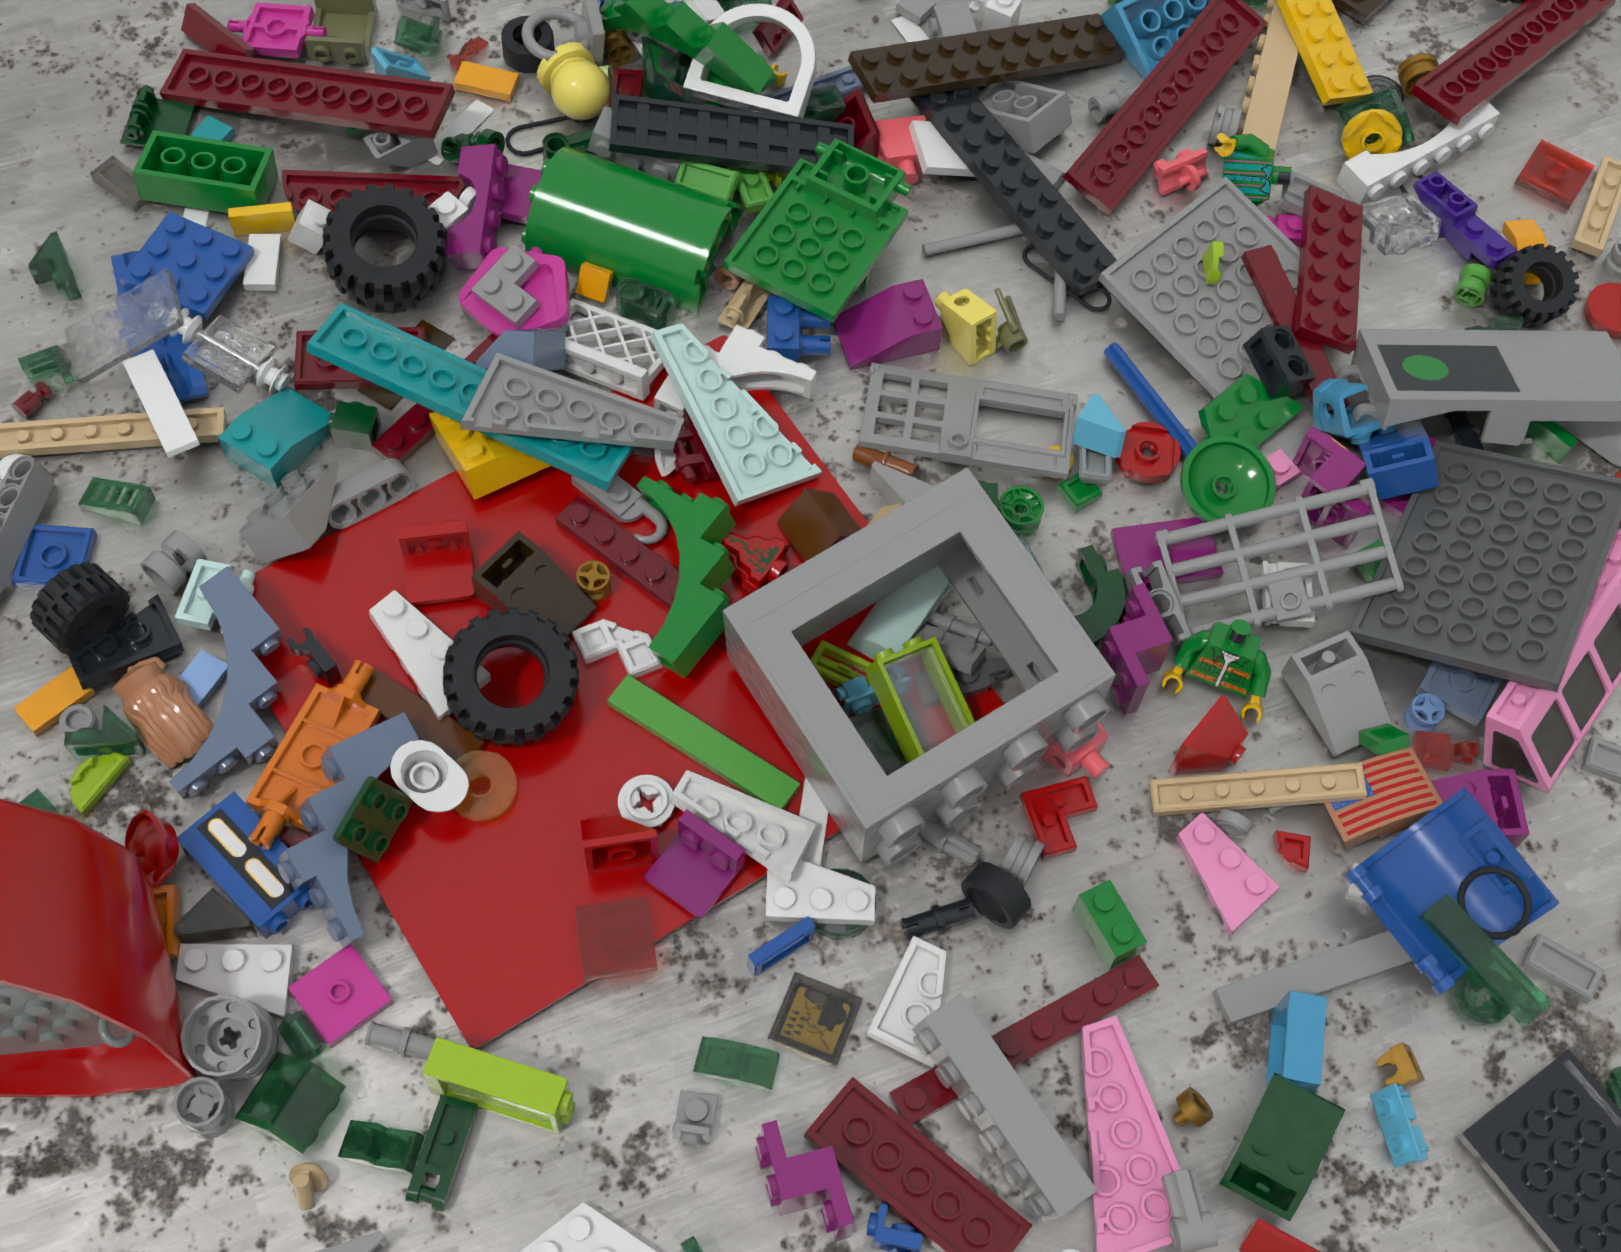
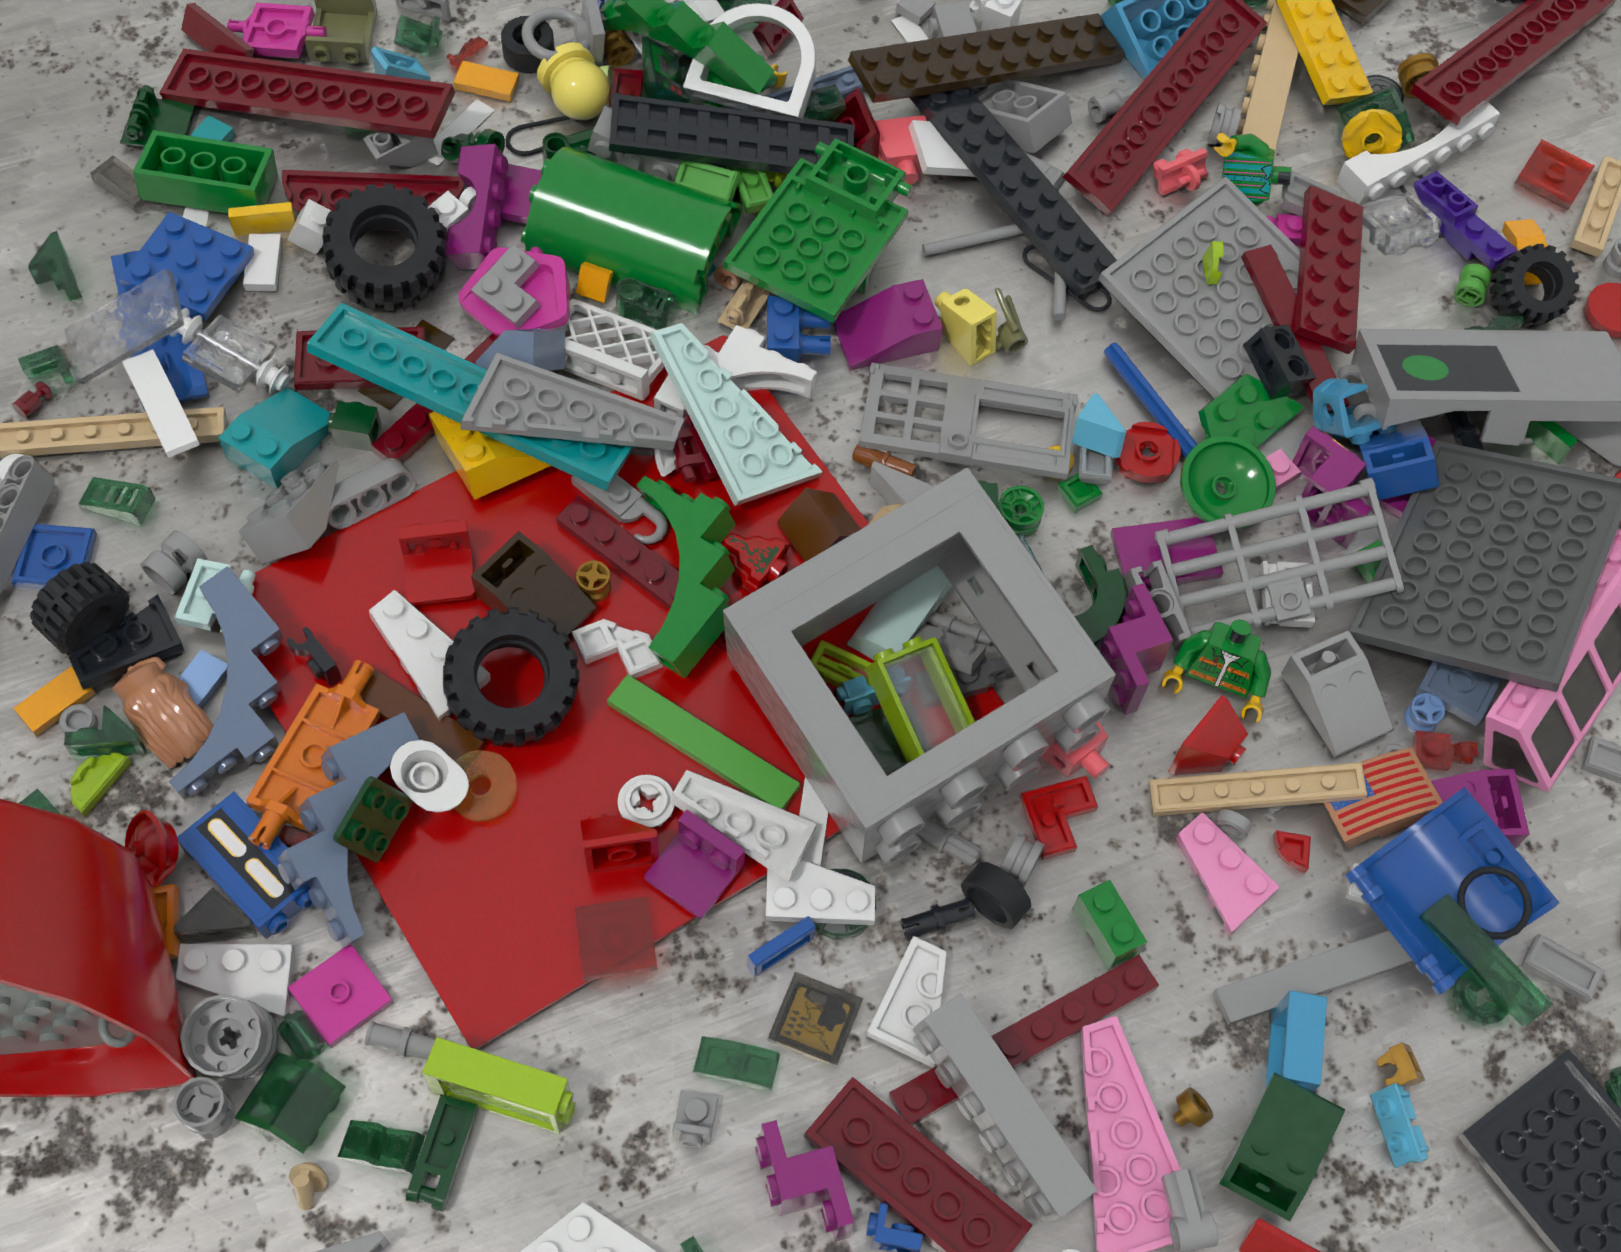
green plate [1359,723,1409,755] -> none

